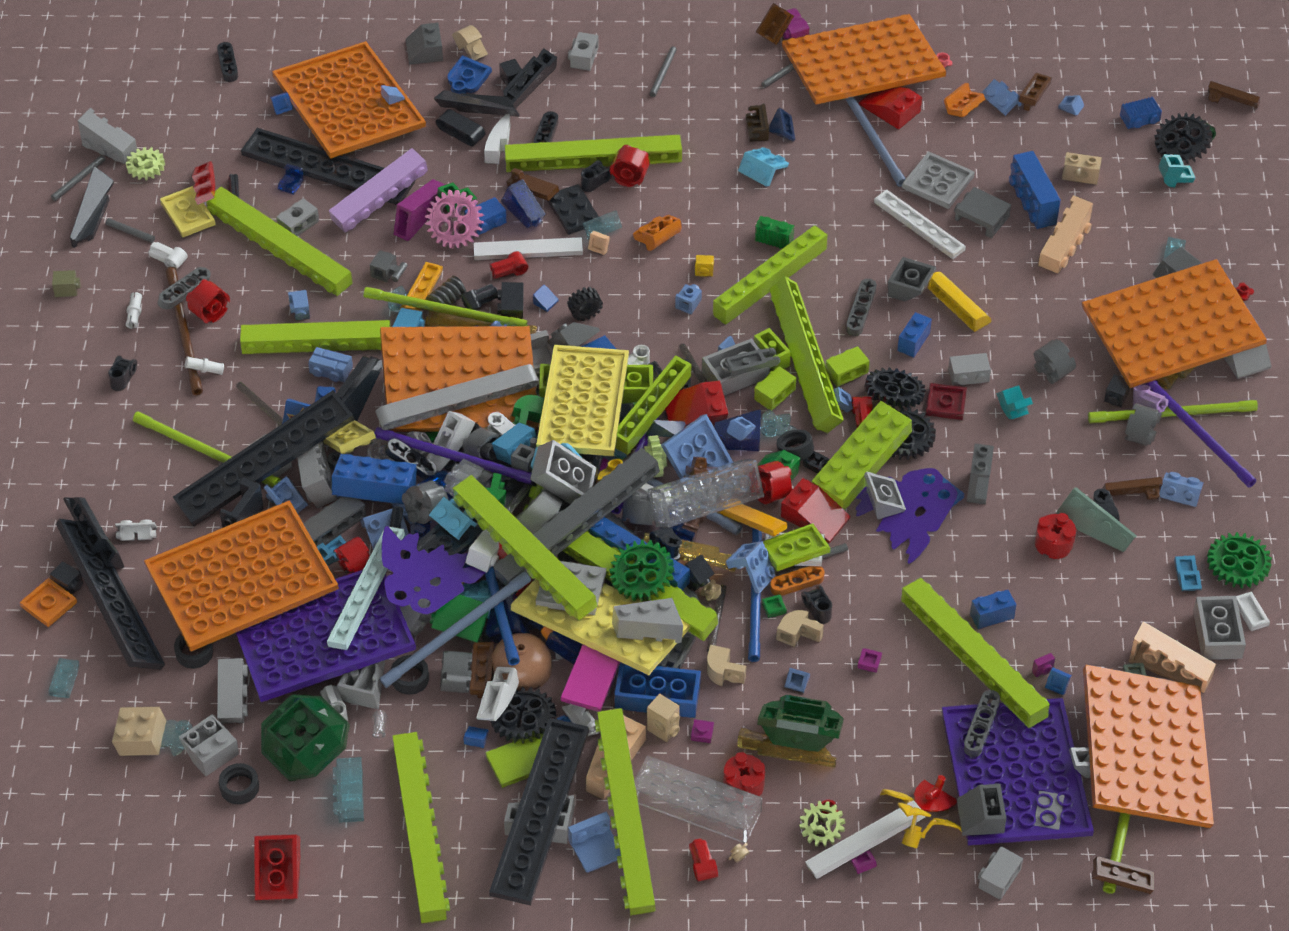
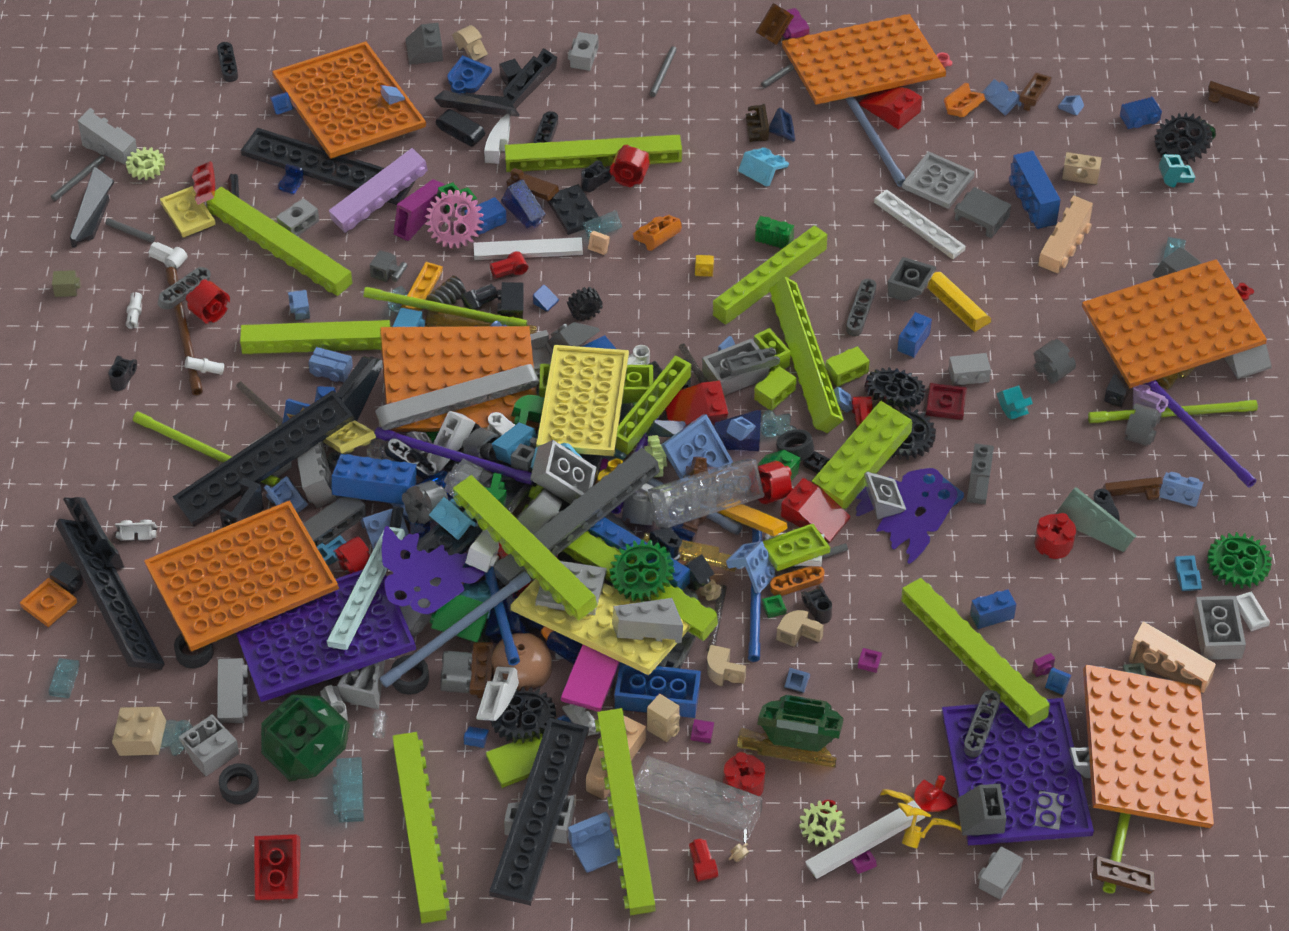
medium blue brick [675,284,702,315] -> none

